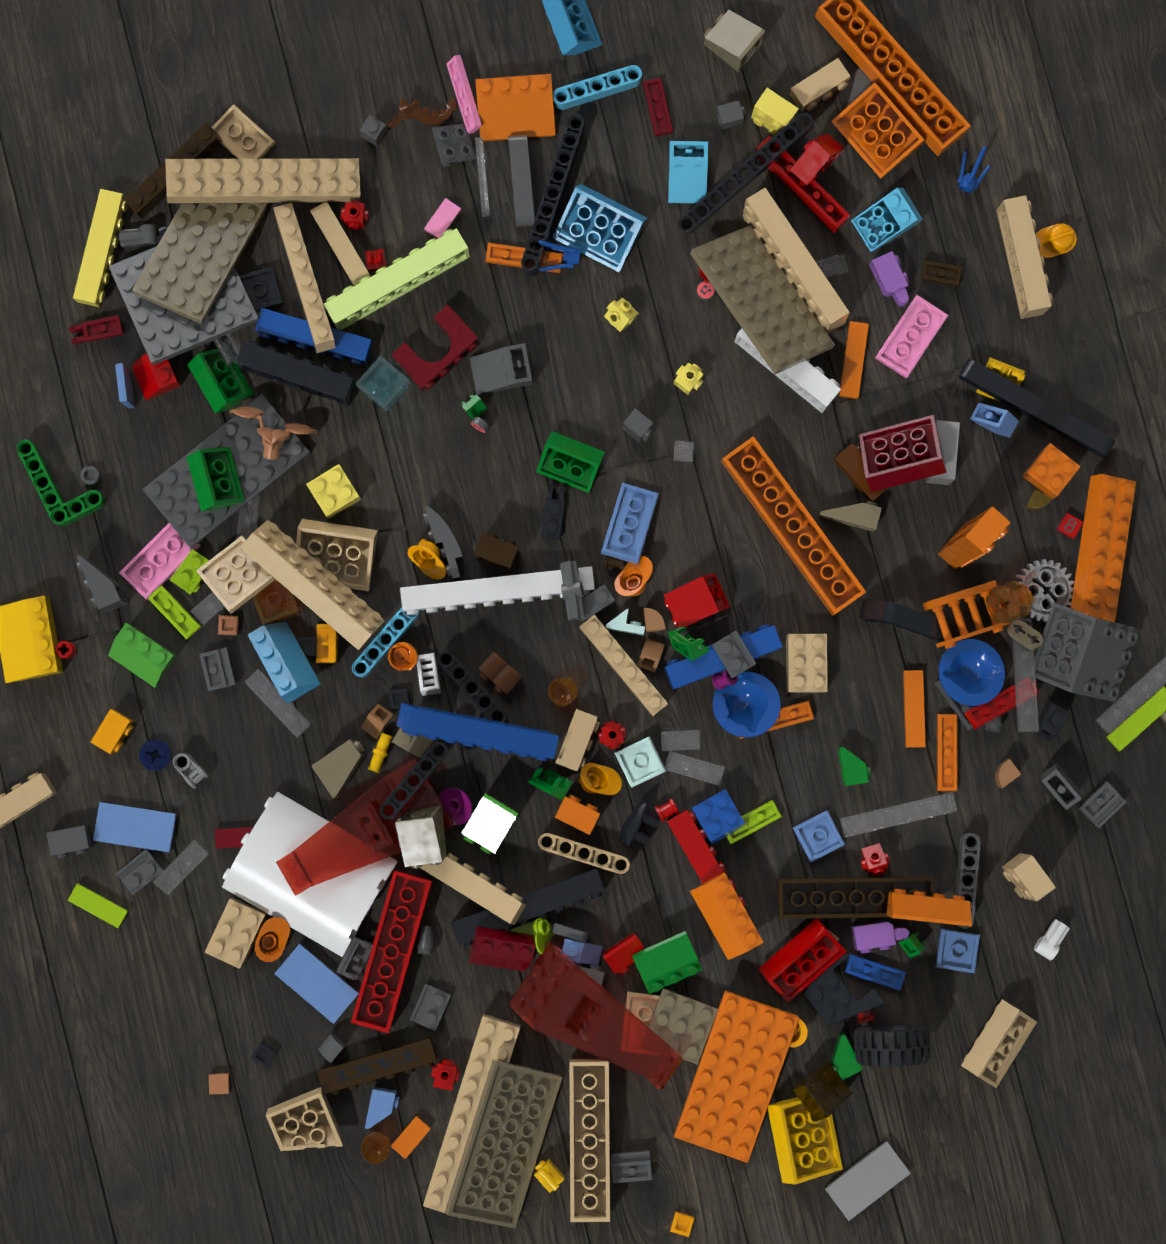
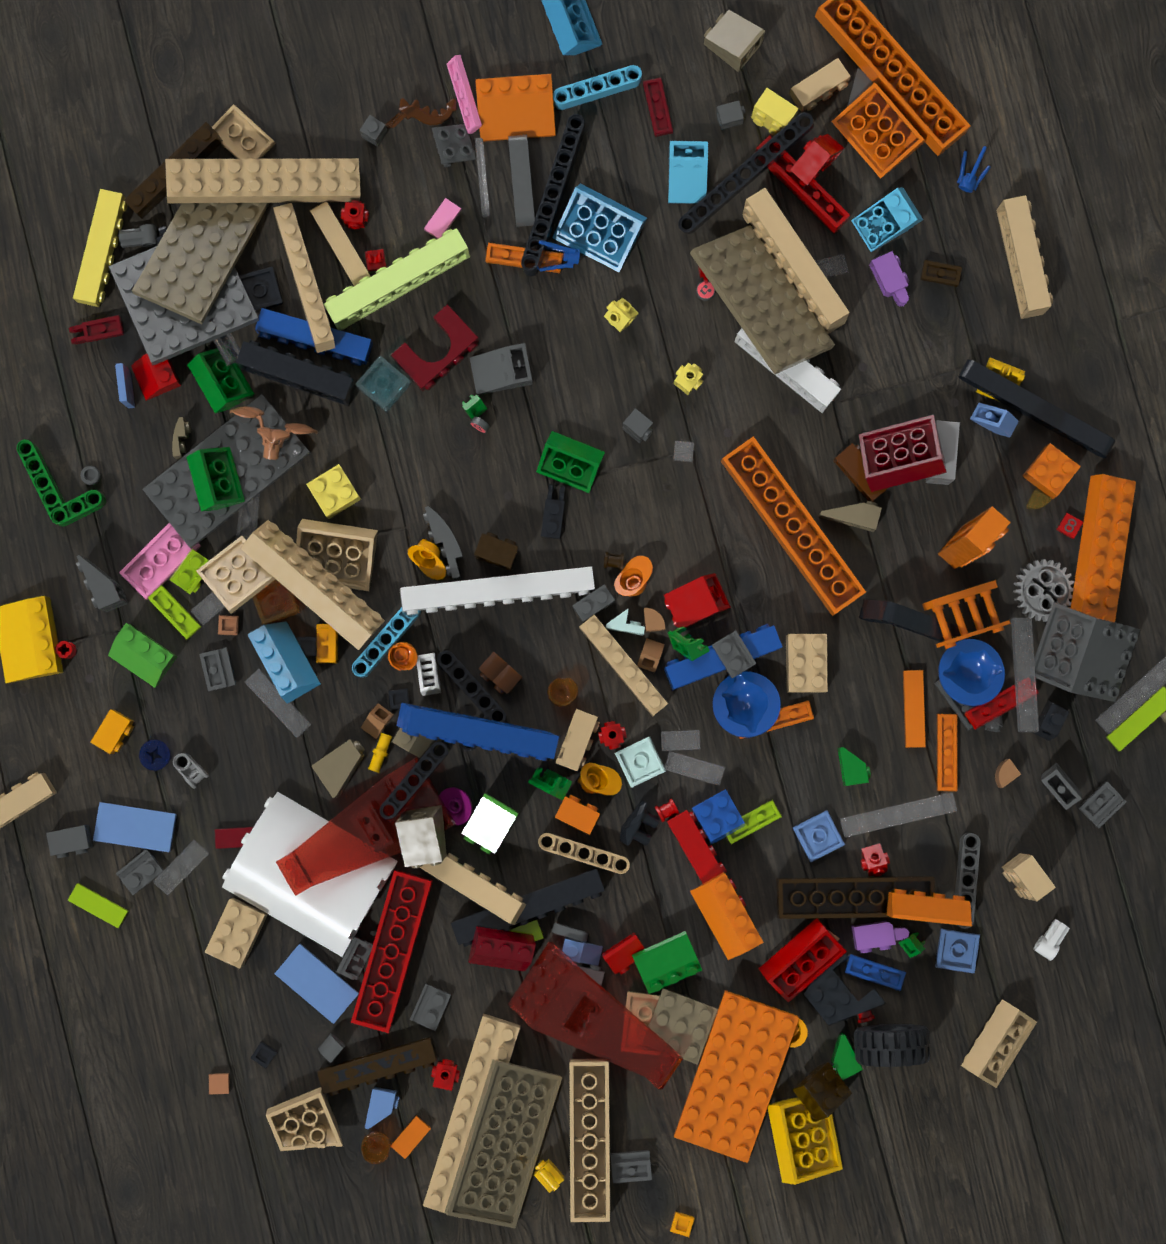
orange piece [255,917,290,962] -> none
dark grey cone [416,926,435,955] -> none
lime plate [533,918,555,954] -> none
dark grey piece [560,561,585,621] -> none
medium blue tile [601,483,659,564] -> none
magenta bush [712,670,738,690] -> none
light grey tile [825,1141,911,1221] -> none
orange tile [839,321,869,399] -> none
bright pink tile [875,295,948,379] -> none
clear orange brick [986,581,1033,623] -> none
dark tan beam [1007,620,1043,650] -> none
light orange piece [1035,223,1077,258] -> none
none -> dark tan slope [172,417,191,459]

